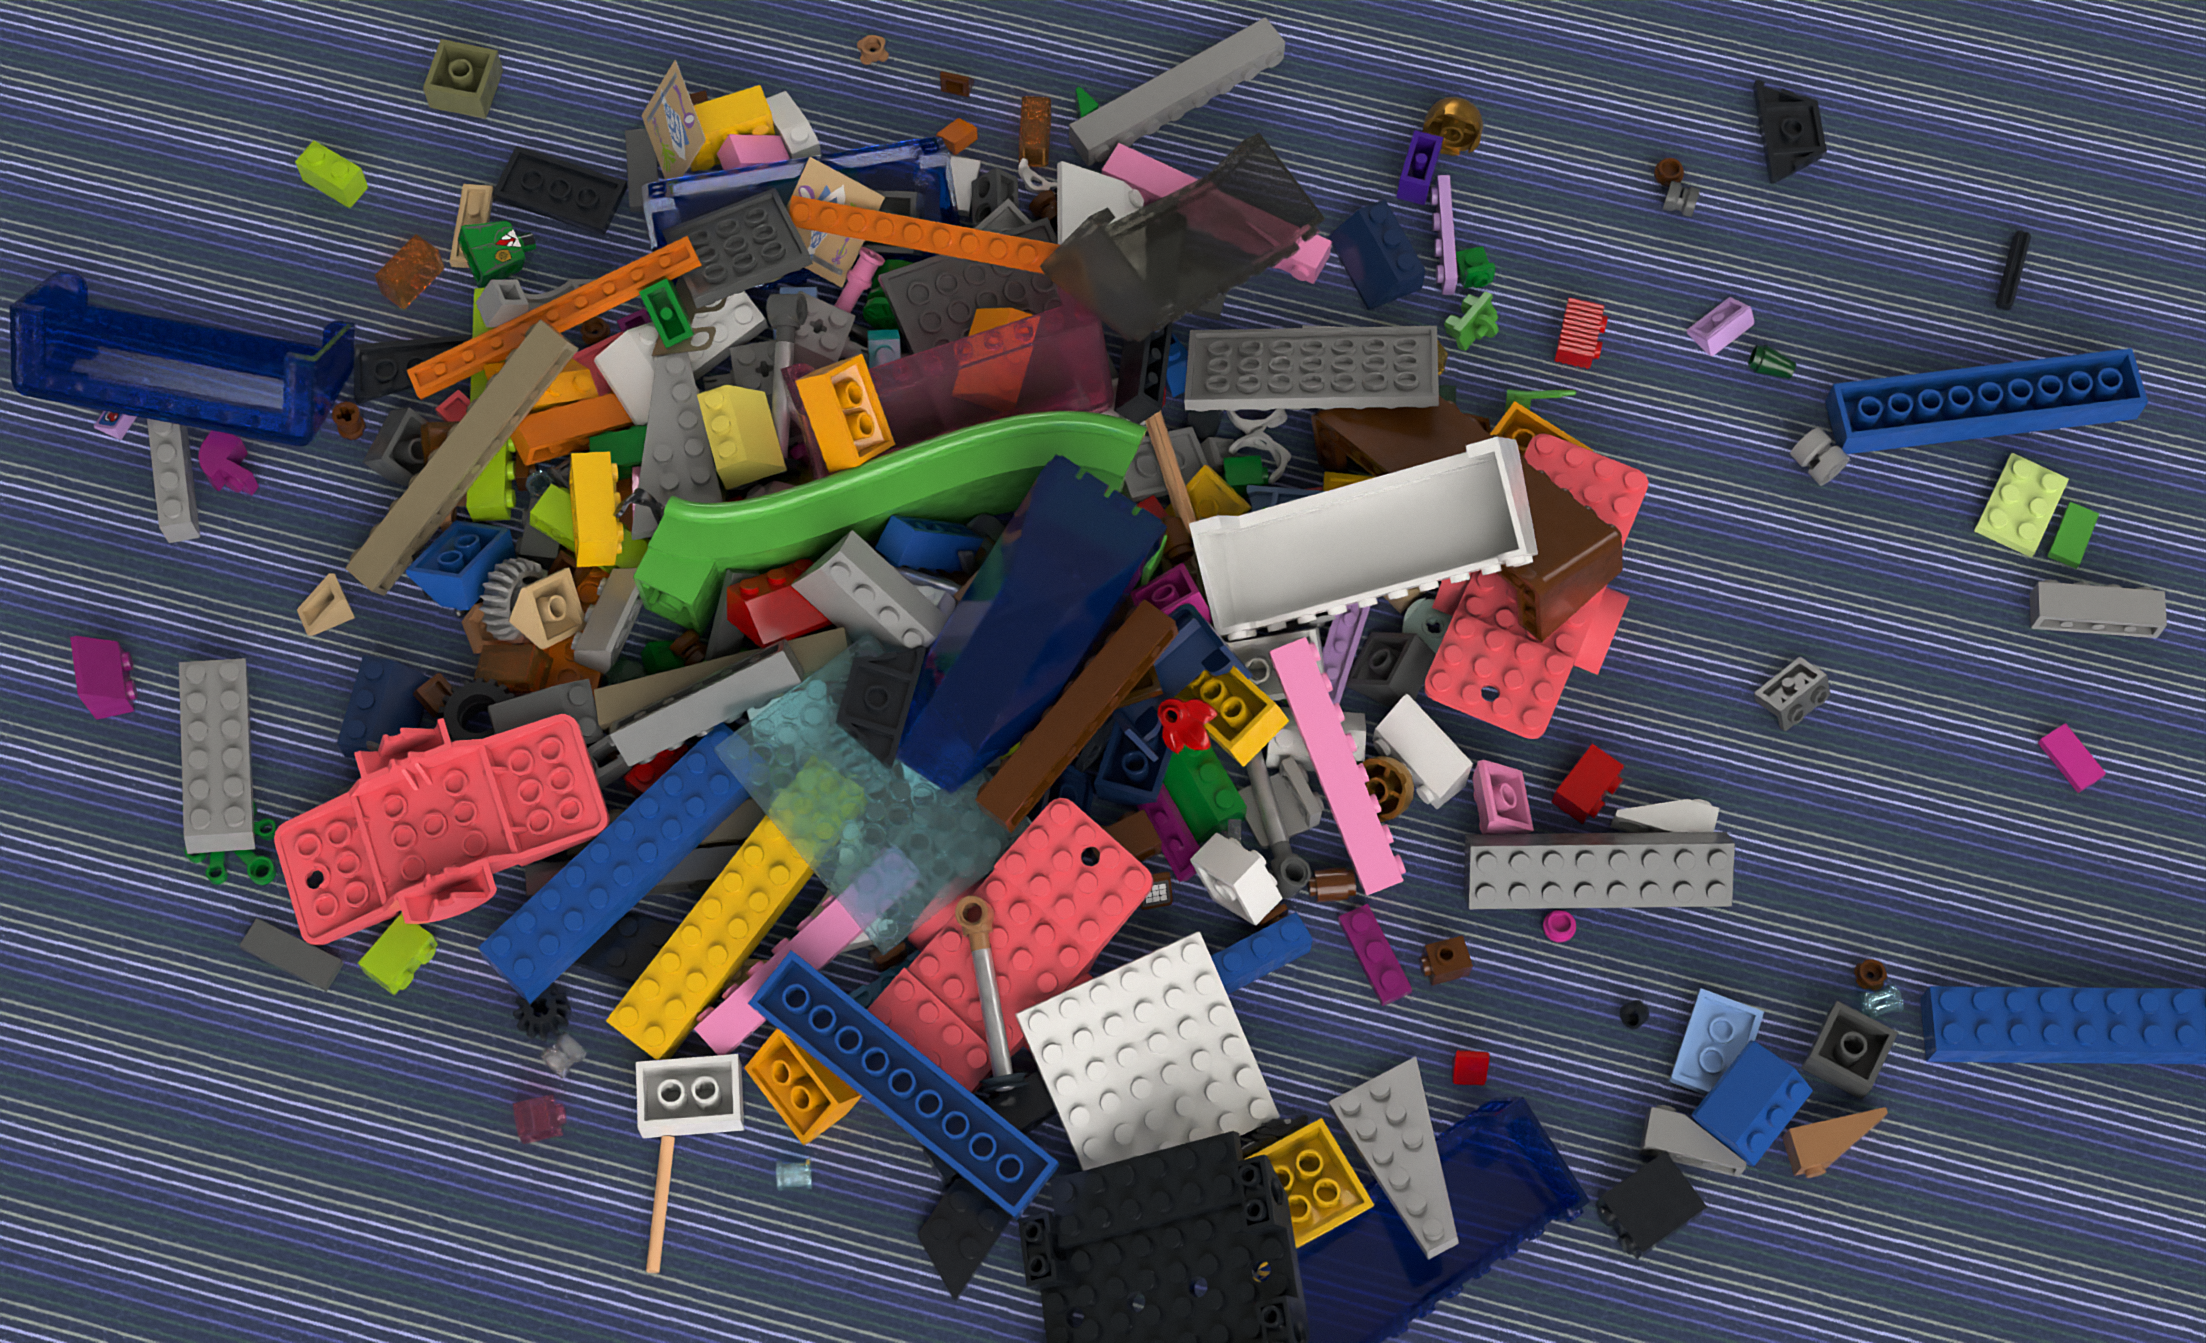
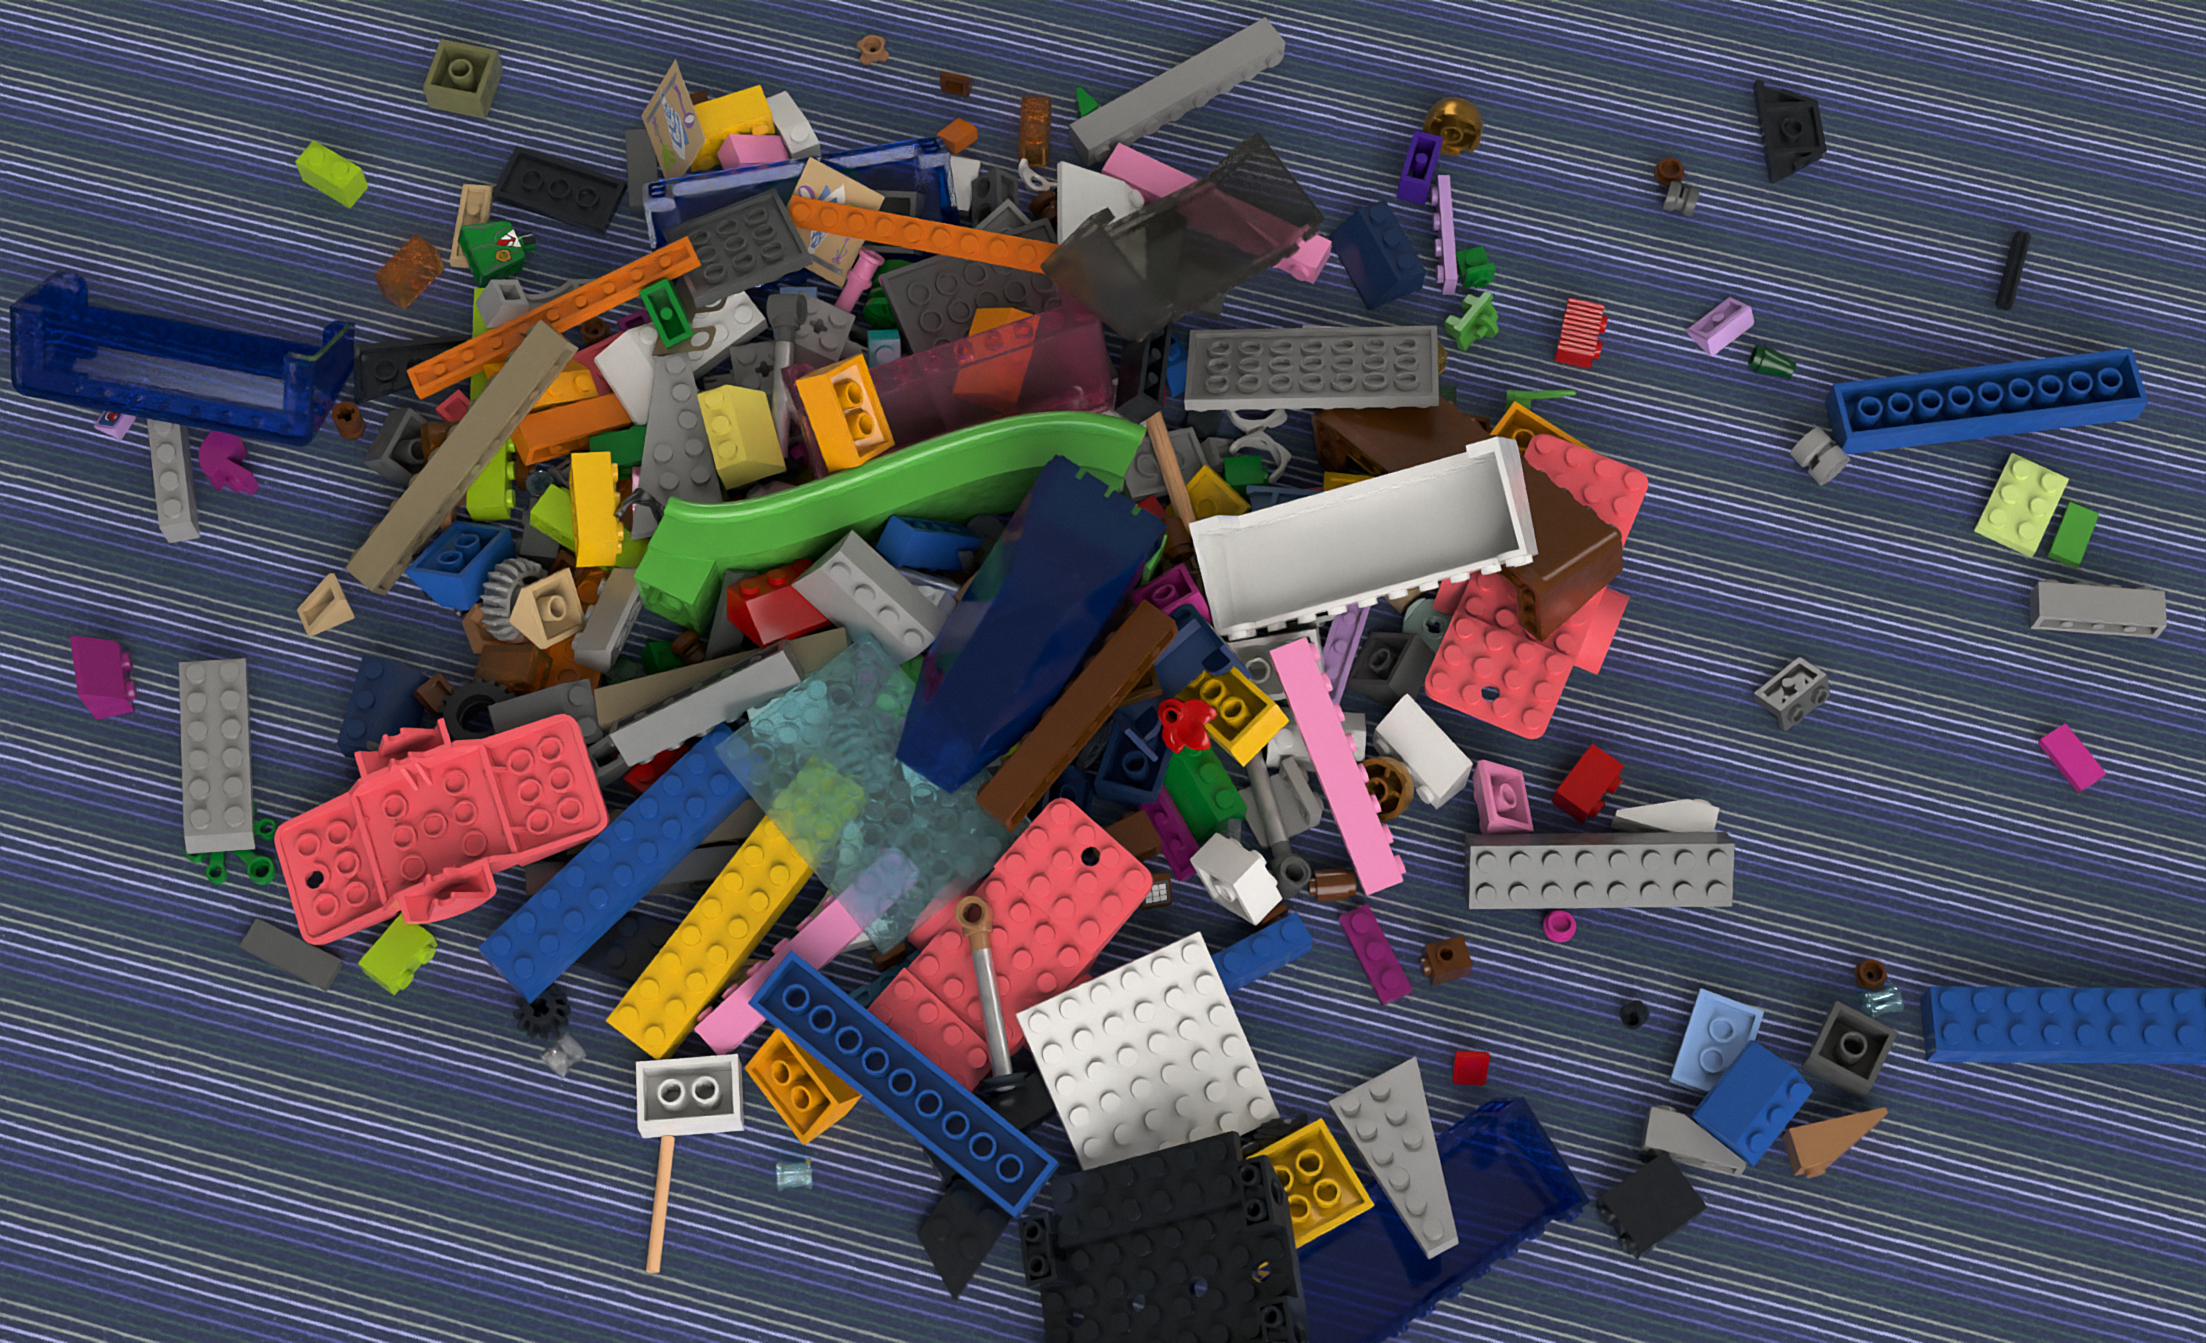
clear pink brick [512,1094,567,1144] -> none
black wing [835,647,926,769] -> none

